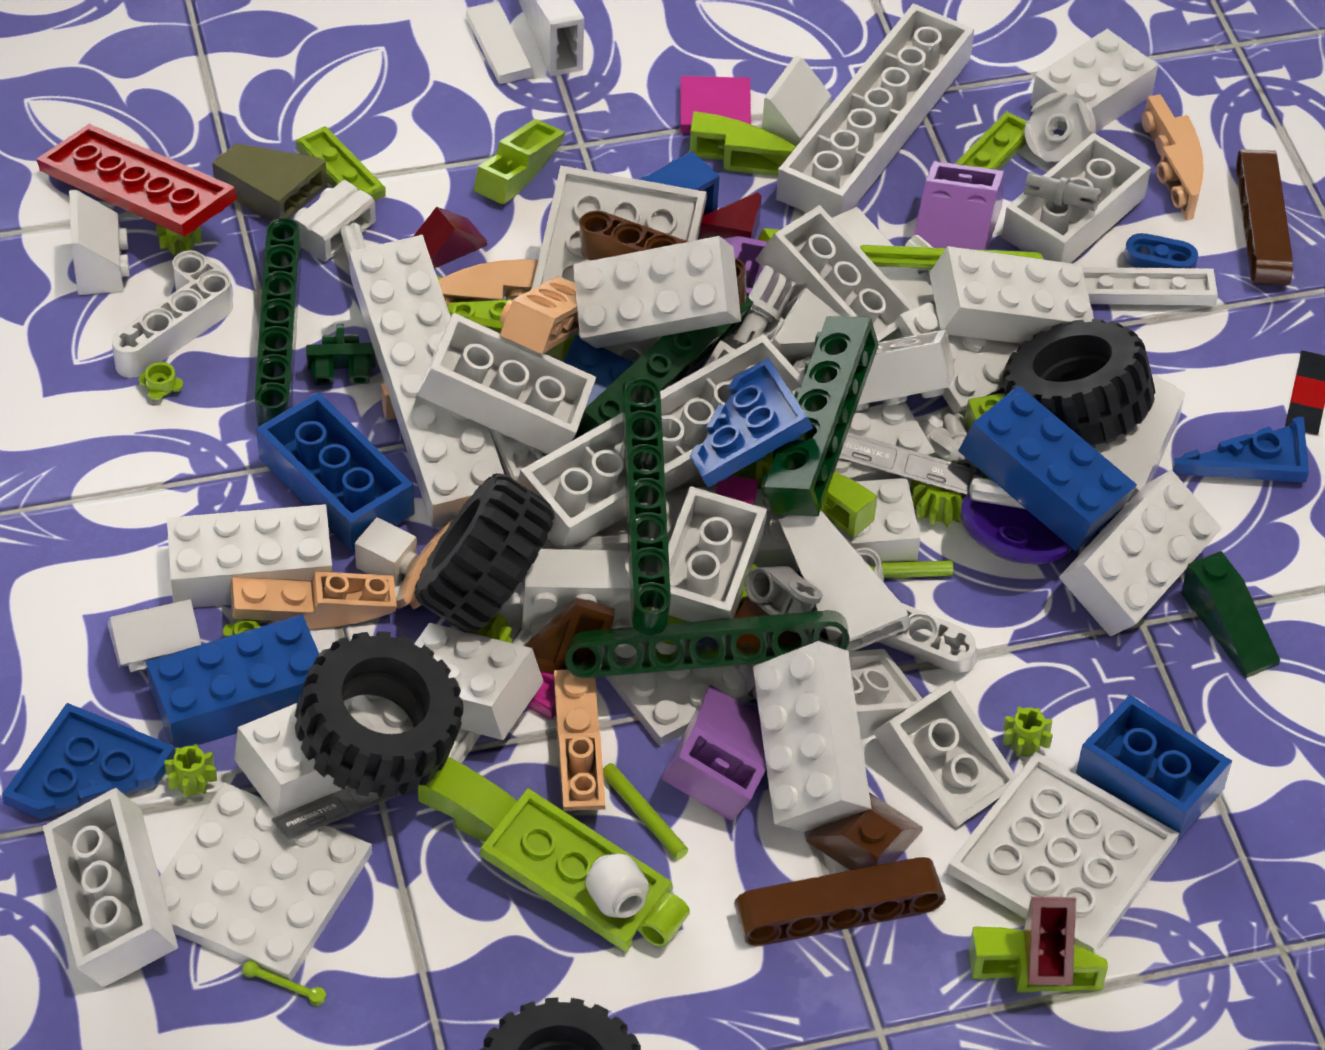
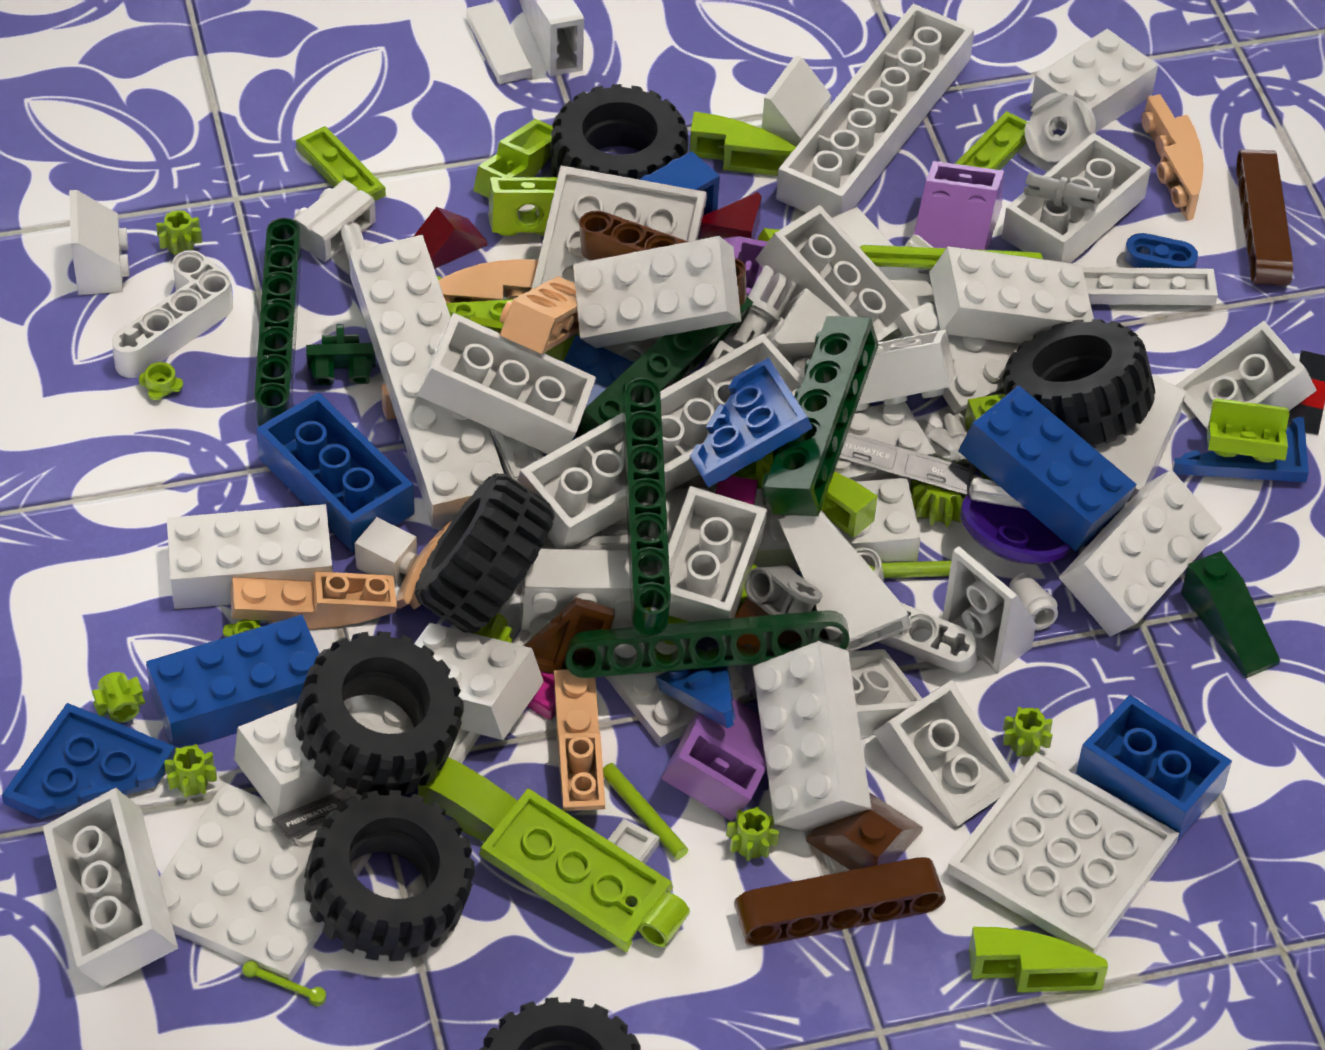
red plate [36,124,238,237] -> none
white slope [107,599,201,673] -> none
olive slope [212,143,327,221] -> none
white head [585,853,649,918] -> none
dark pink tile [680,76,751,134] -> none
slope [1024,896,1076,985] -> none
none -> lime gear [91,672,145,723]
none -> black tyre [304,790,475,962]
none -> lime brick [488,177,558,236]
none -> black tyre [551,84,688,180]
none -> white tile [608,819,660,864]
none -> blue wing [656,648,736,729]
none -> lime gear [726,807,779,861]
none -> white slope [942,547,1036,673]
none -> white cone [1009,573,1058,630]
none -> white slope [1175,321,1317,430]
none -> lime bracket [1207,398,1290,462]

